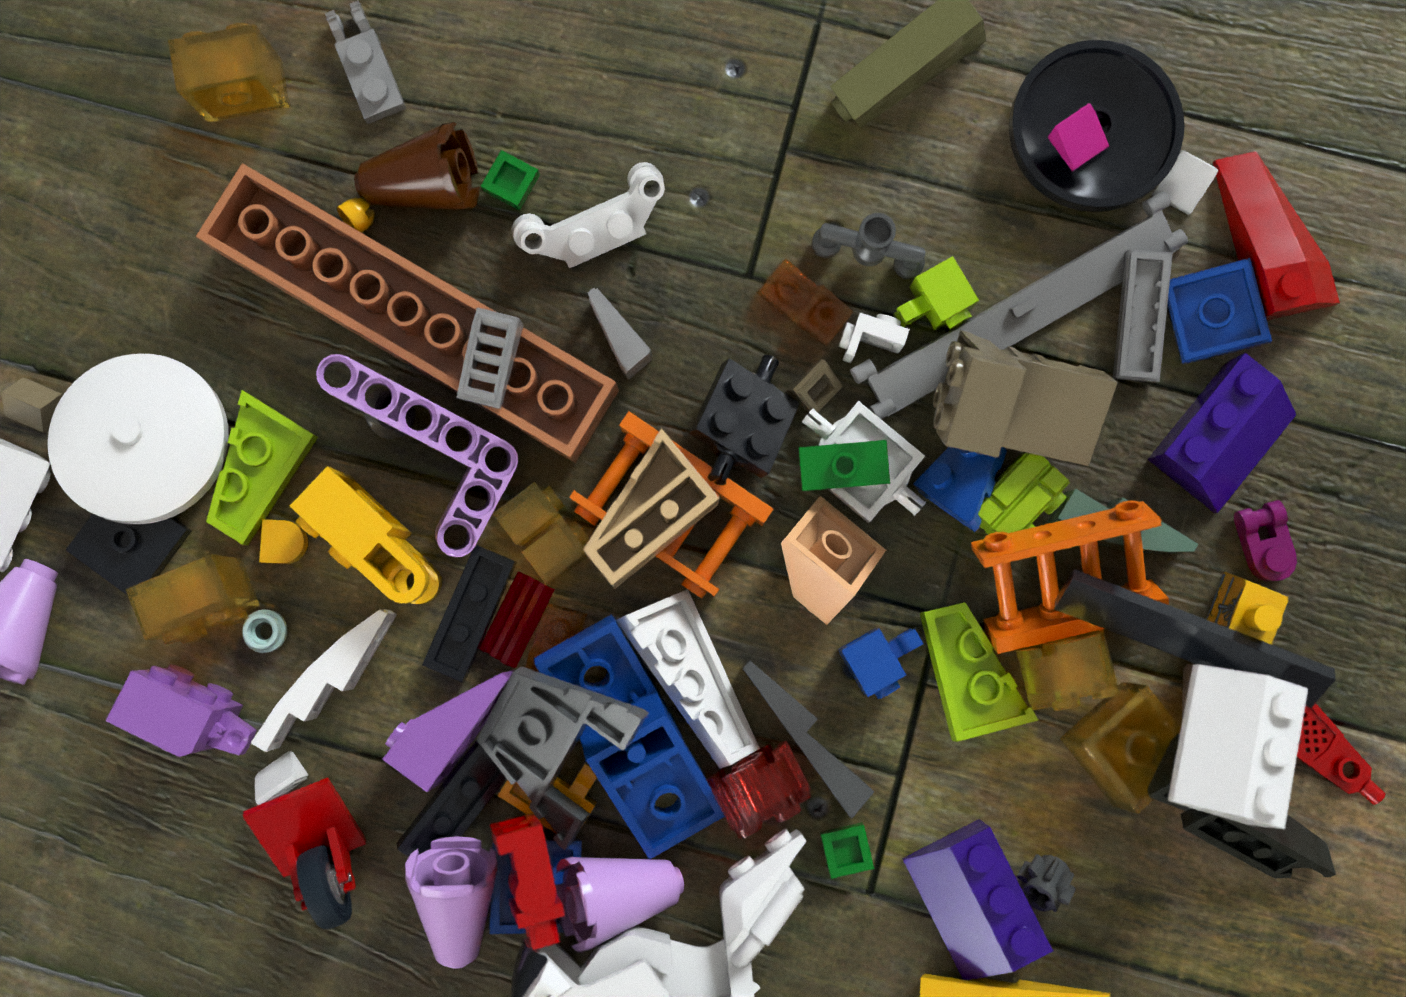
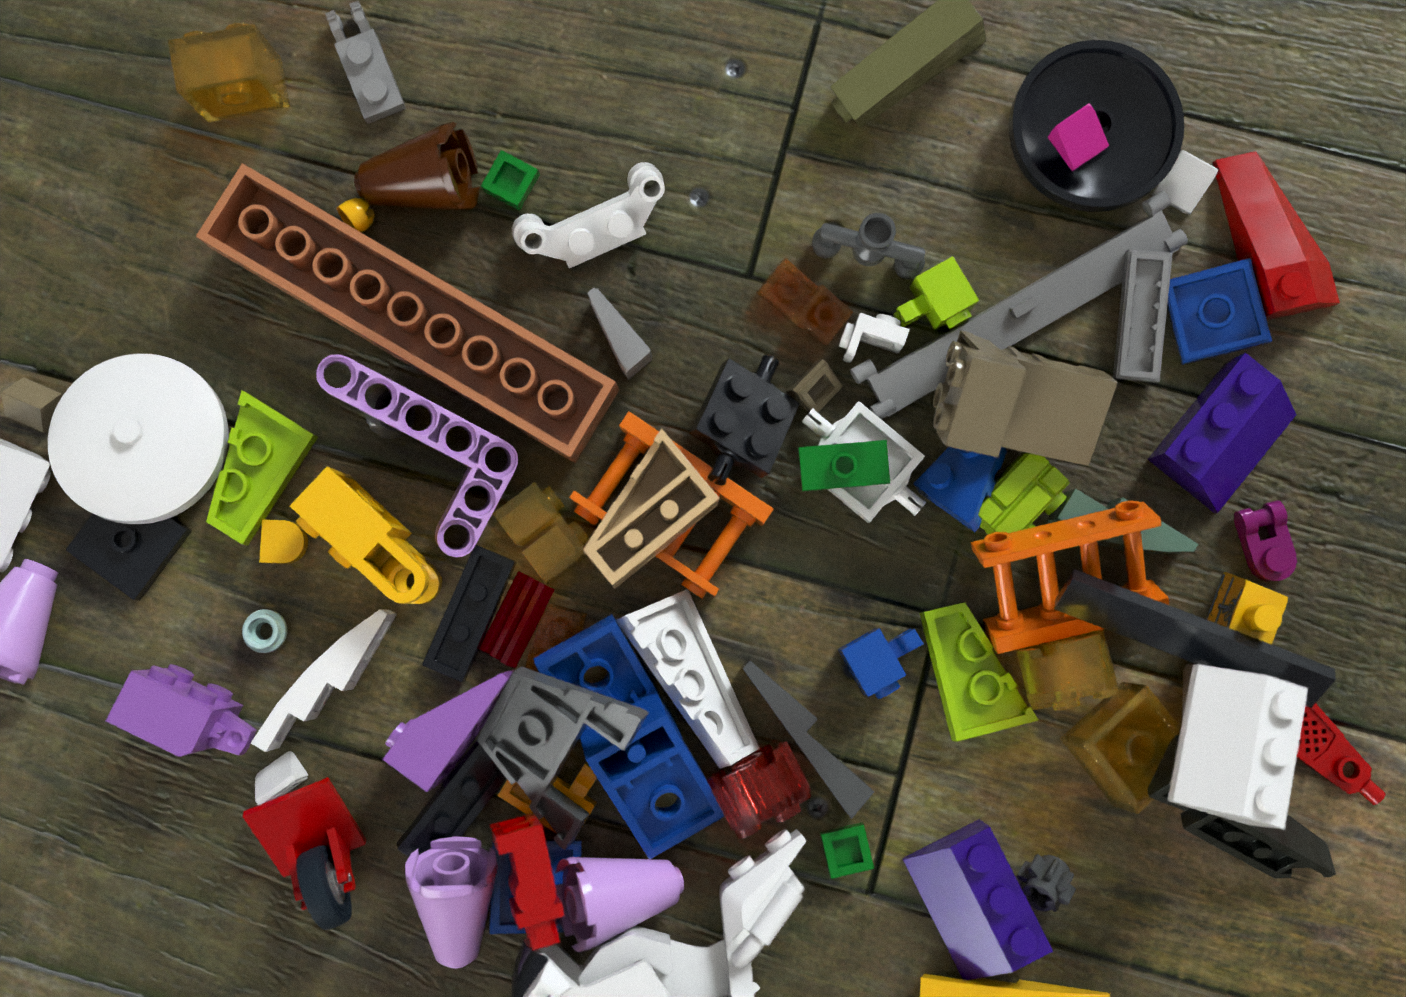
clear yellow brick [126,554,260,645] -> none
light grey slope [456,307,524,410] -> none
light nougat slope [781,496,886,625] -> none

